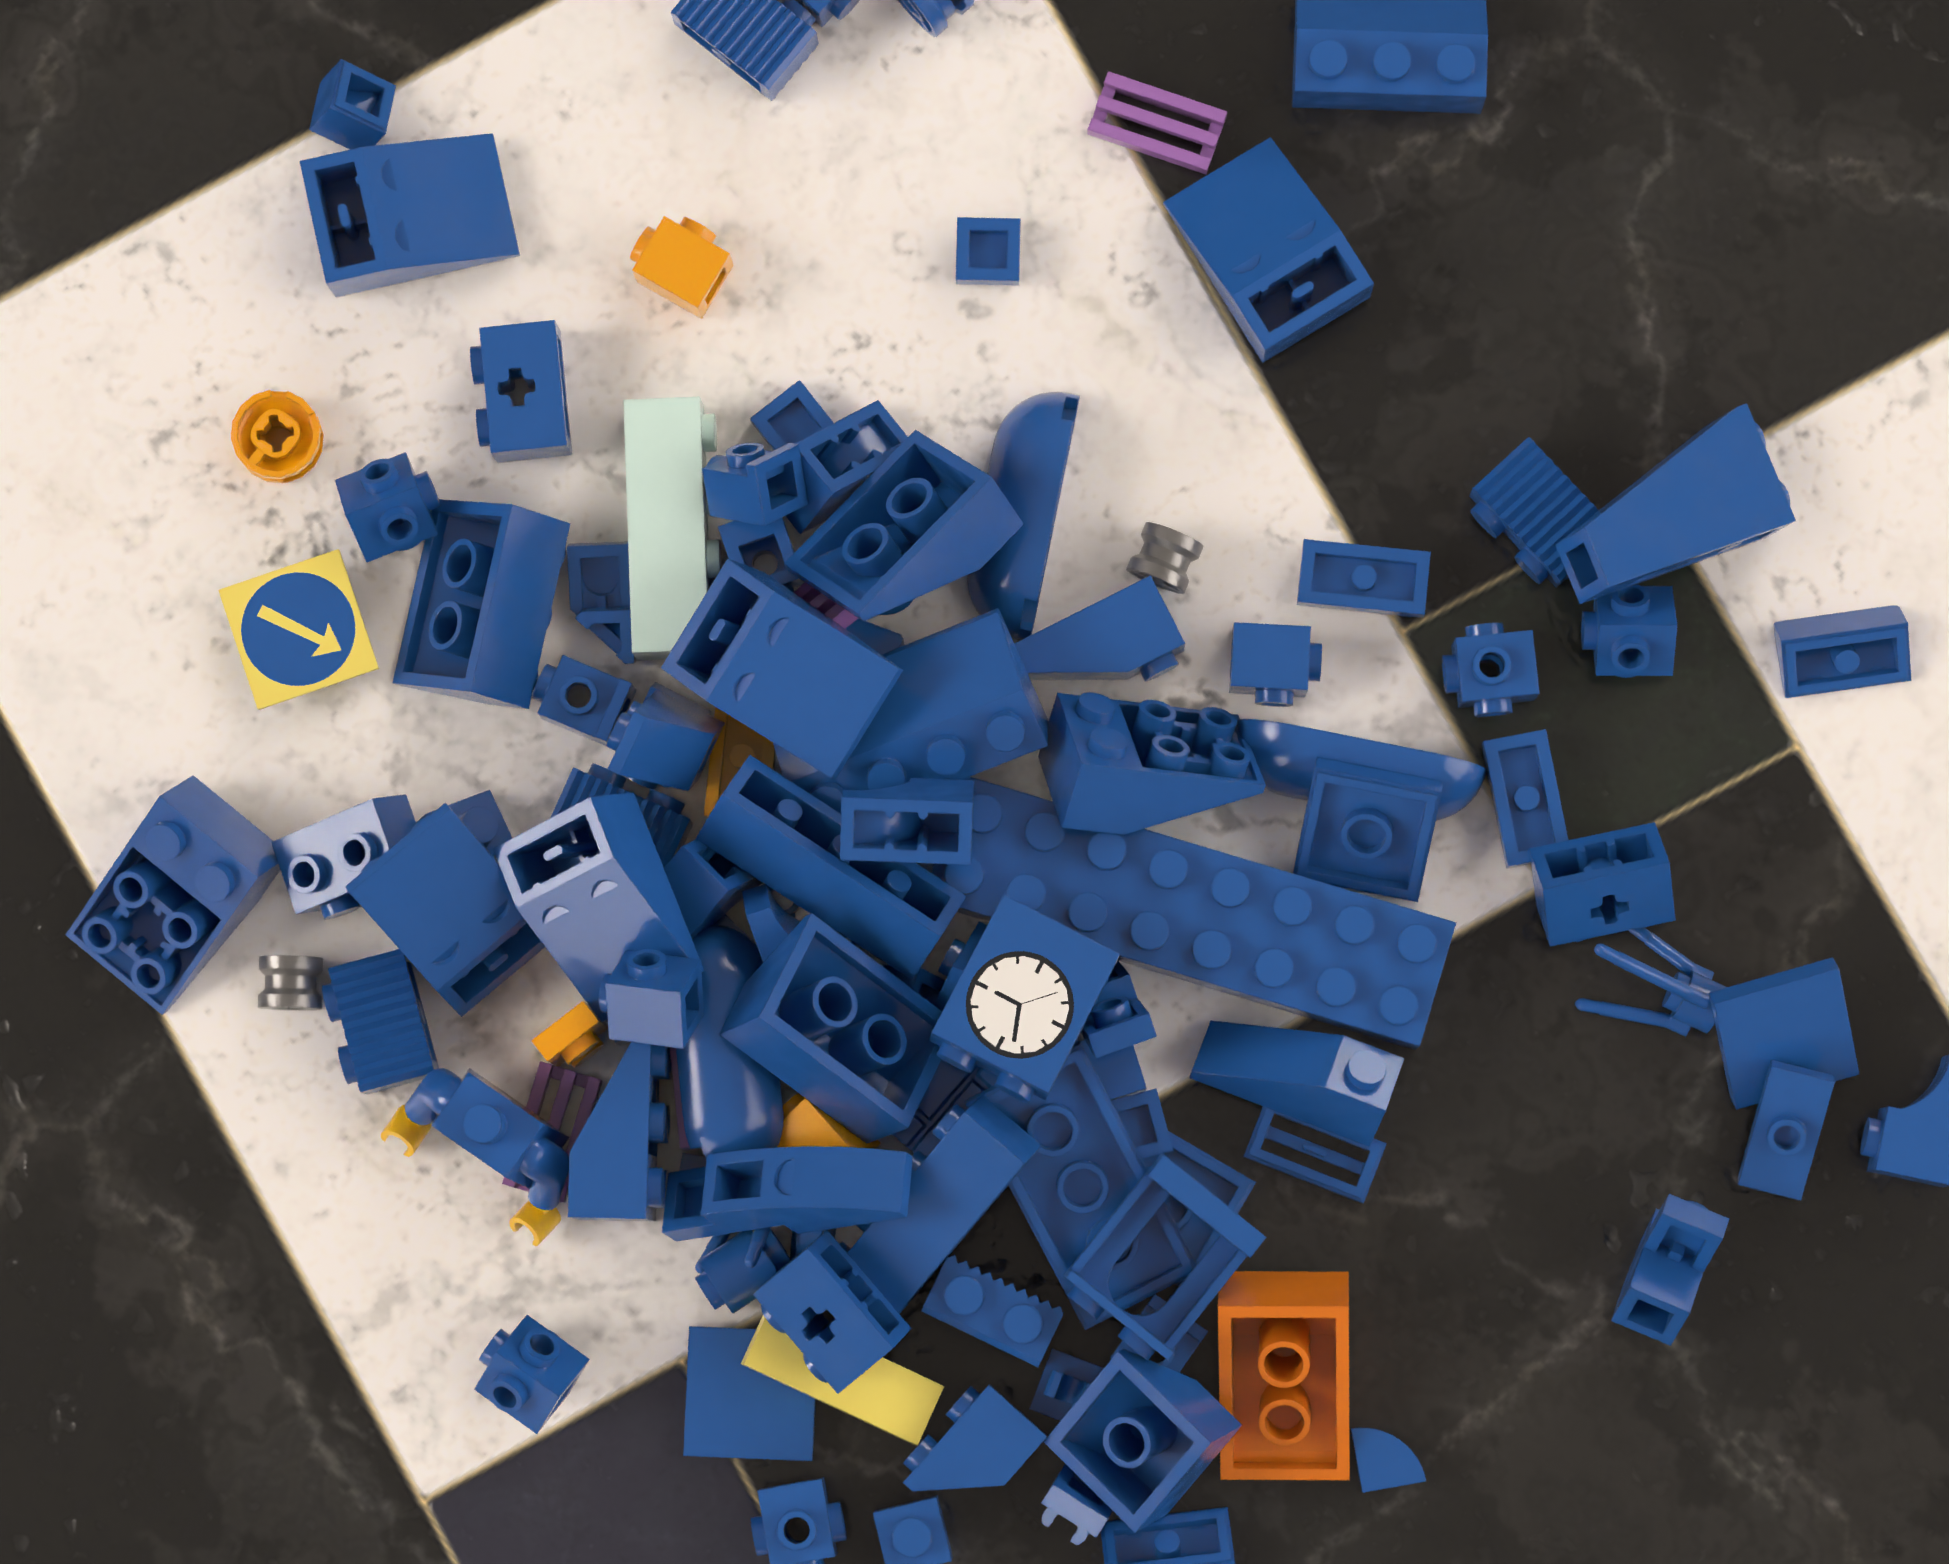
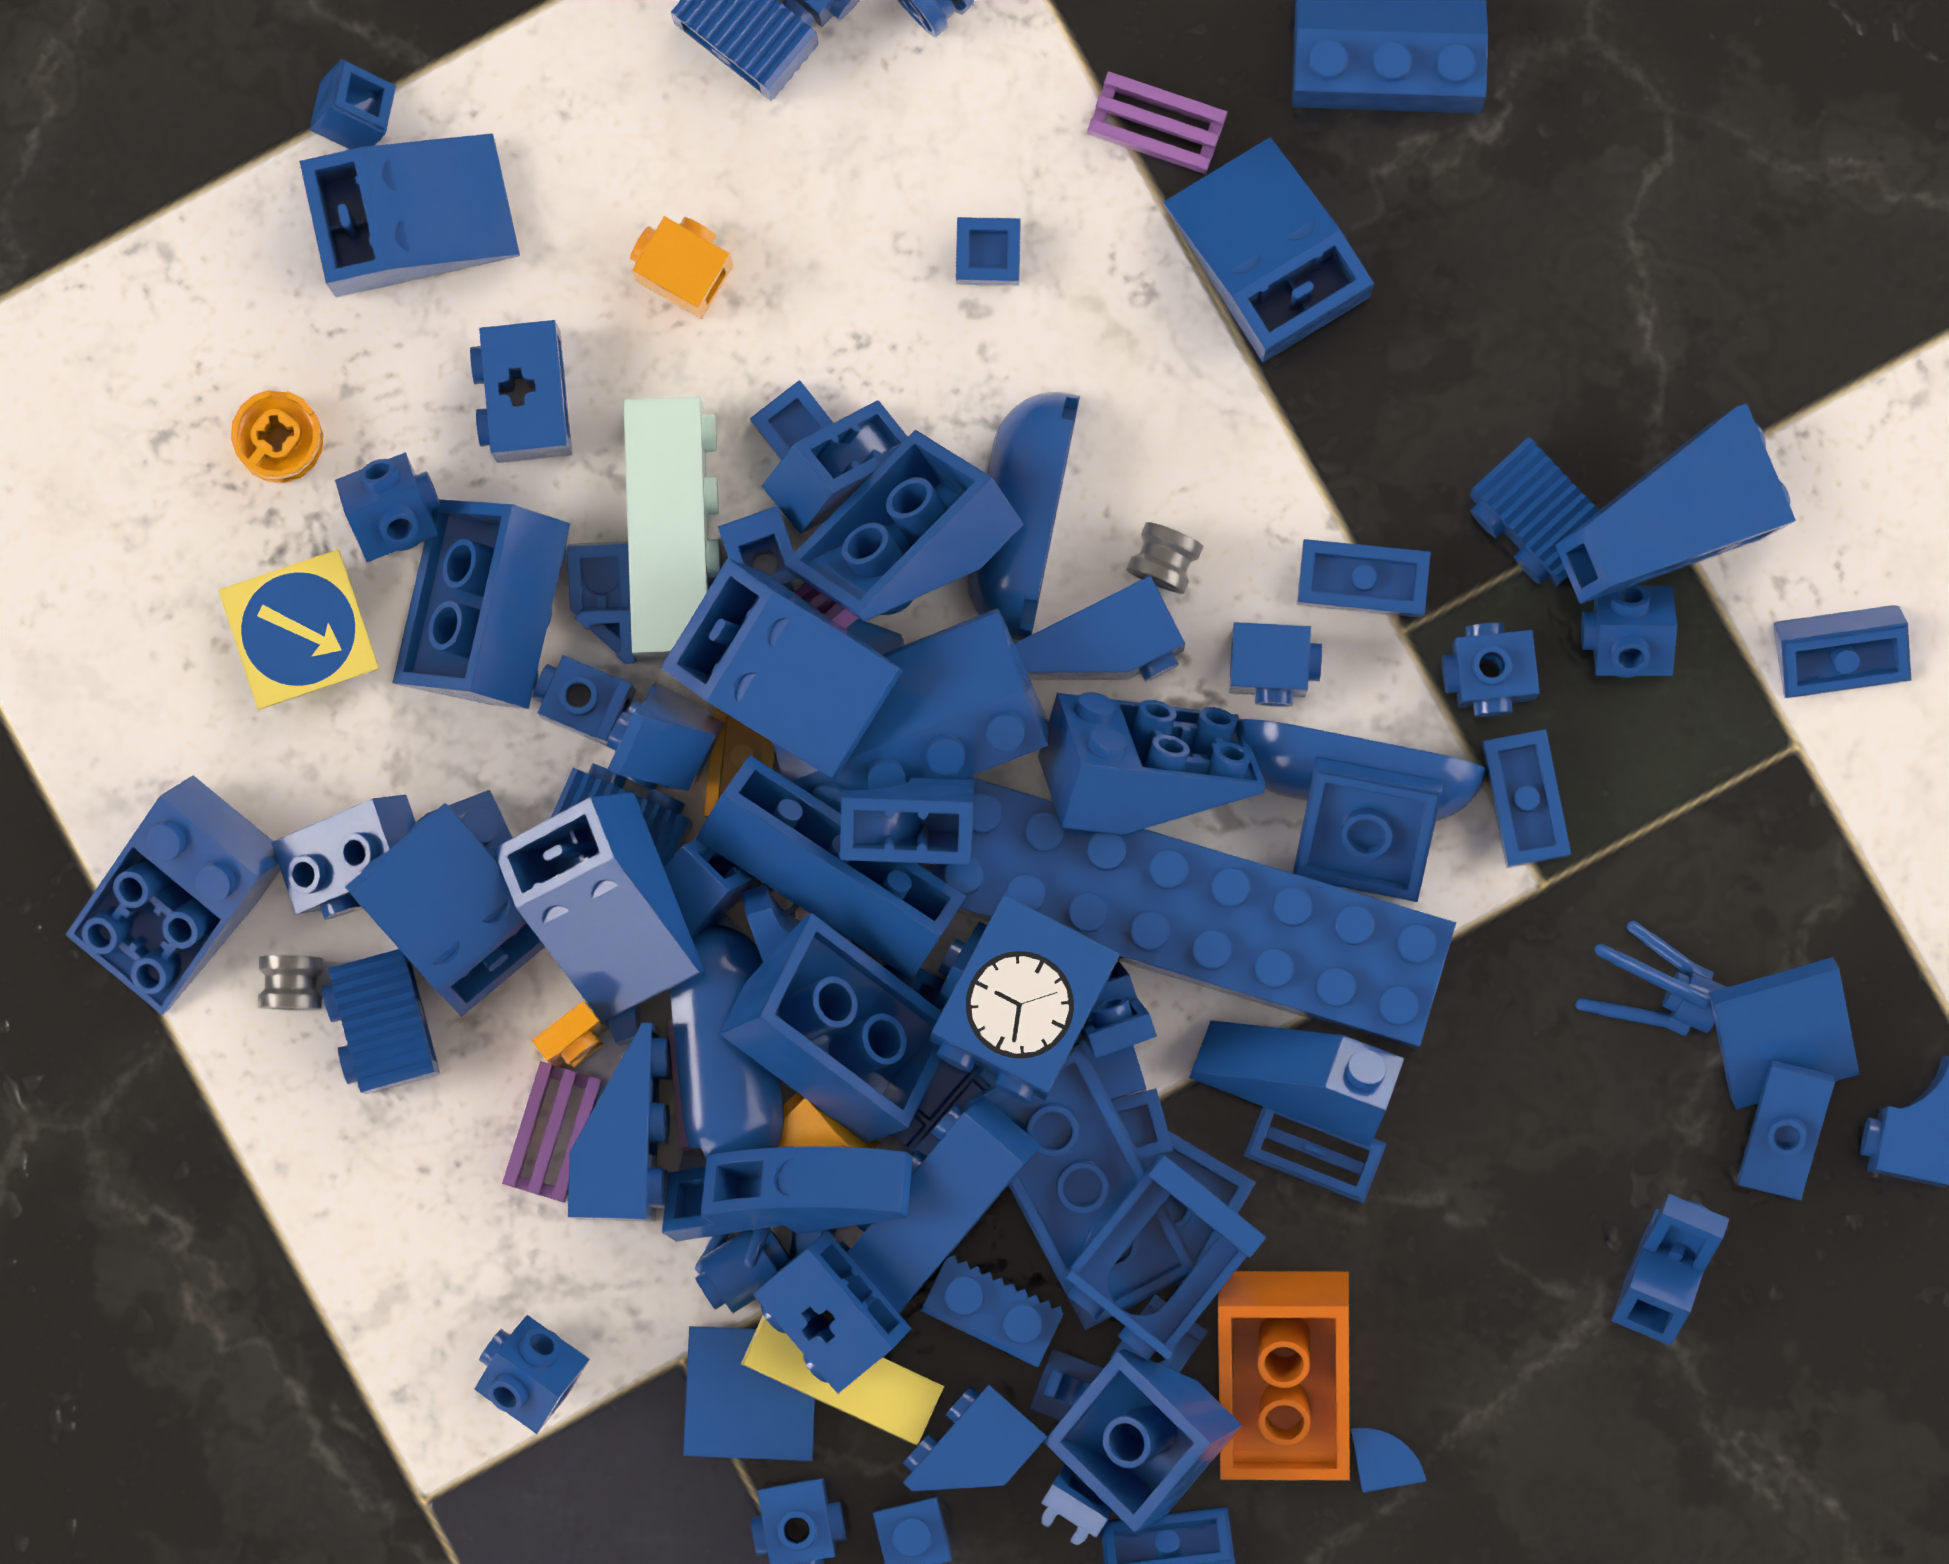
blue torso [381,1068,570,1247] -> none
blue brick [599,949,704,1049] -> none
blue brick [702,443,808,526] -> none
blue brick [1529,822,1676,947] -> none

